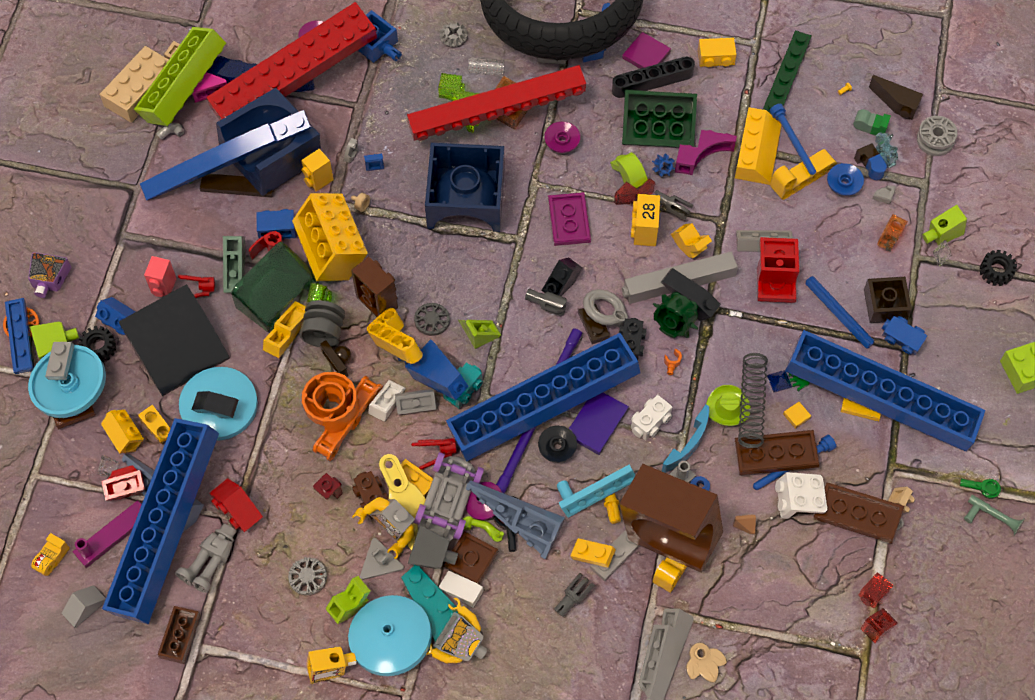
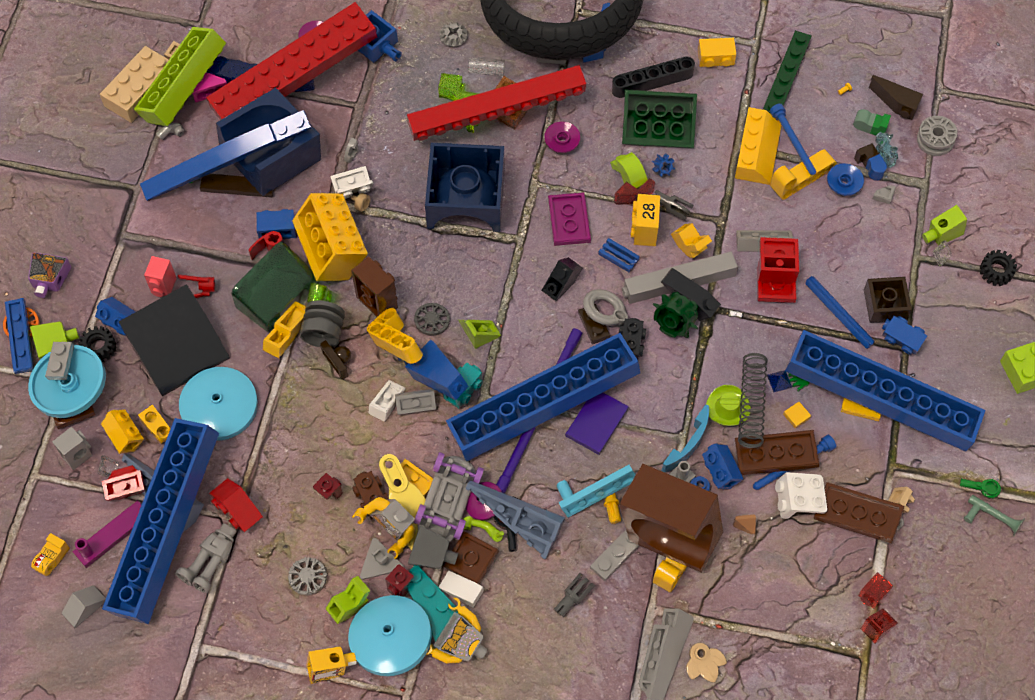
reddish brown piece [157,606,201,664] -> none
black slope [191,391,239,418] -> none
sand green slope [223,236,246,293] -> none
yellow brick [301,149,334,192] -> none
orange piece [302,372,383,461] -> none
blue tile [364,153,384,171] -> none
red plant [411,438,456,470] -> none
dark grey arm [525,288,567,316] -> none
black dish [538,425,577,463] -> none
yellow plate [570,538,615,568] -> none
magenta tile [622,32,671,69] -> none
white brick [631,395,672,441] -> none
orange piece [664,349,682,375] -> none
magenta arch [675,130,737,175] -> none
clear orange leg [877,214,908,252] -> none
none -> light grey brick [52,427,92,470]
none -> white bracket [330,166,373,199]
none -> dark red bracket [385,564,414,597]
none -> blue tile [598,238,640,272]
none -> blue brick [702,443,744,489]

